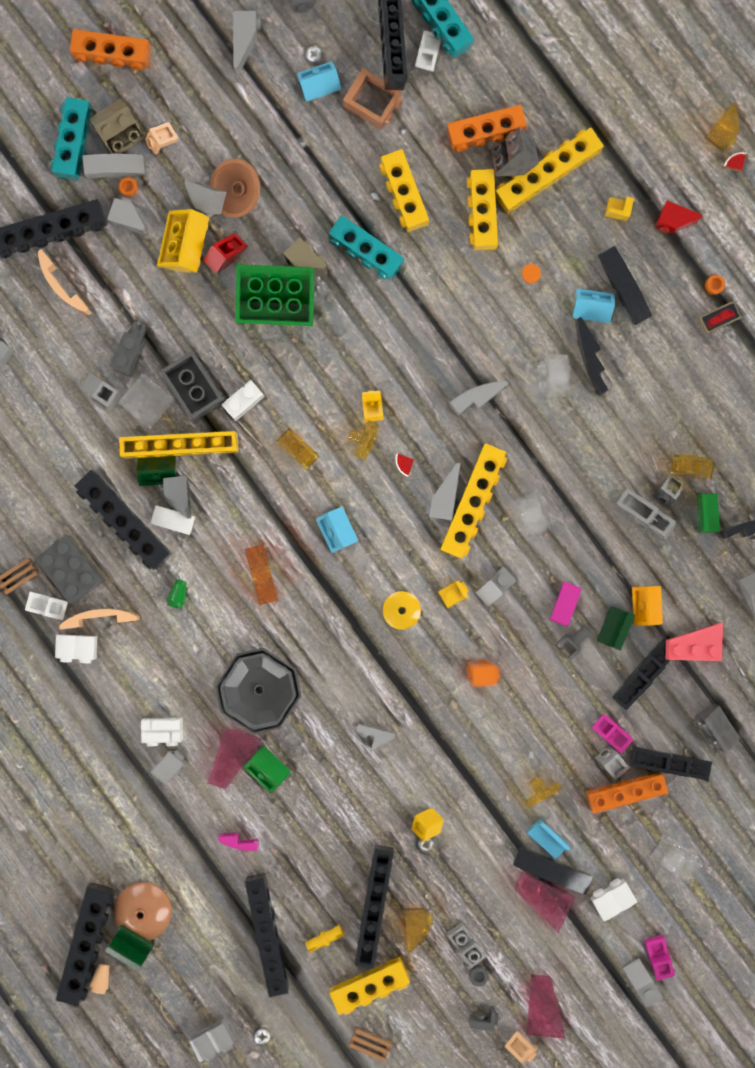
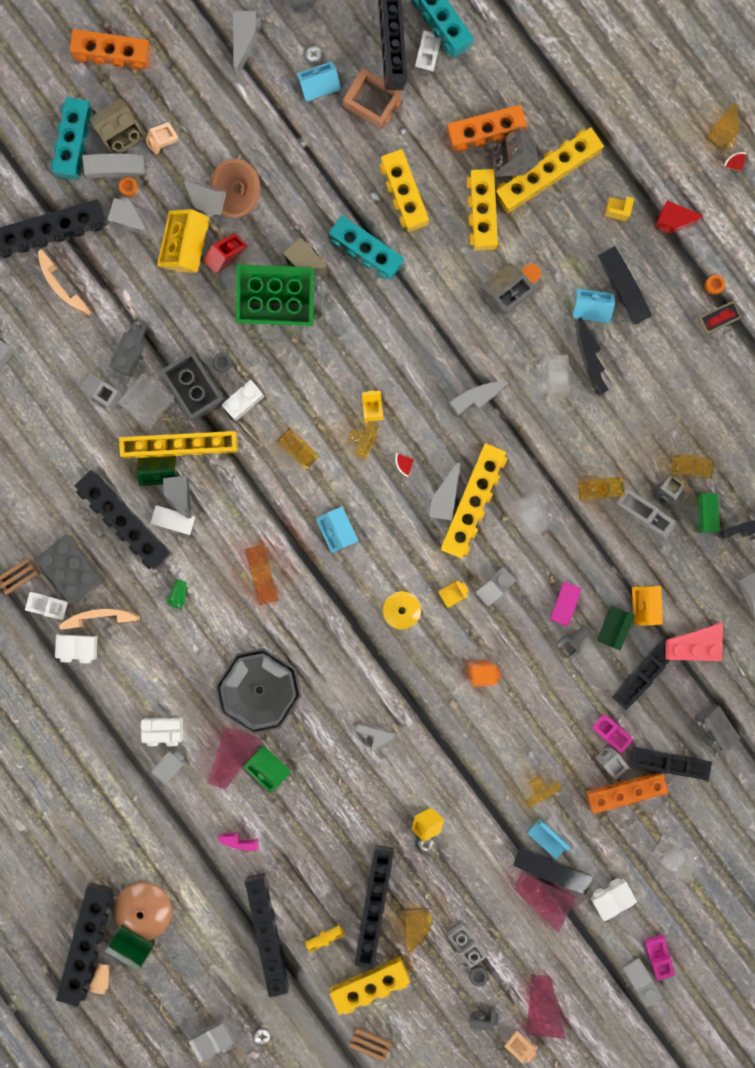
none -> dark grey tile [213,353,233,373]
none -> flat silver slope [480,263,536,317]
none -> clear yellow slope [578,477,625,501]

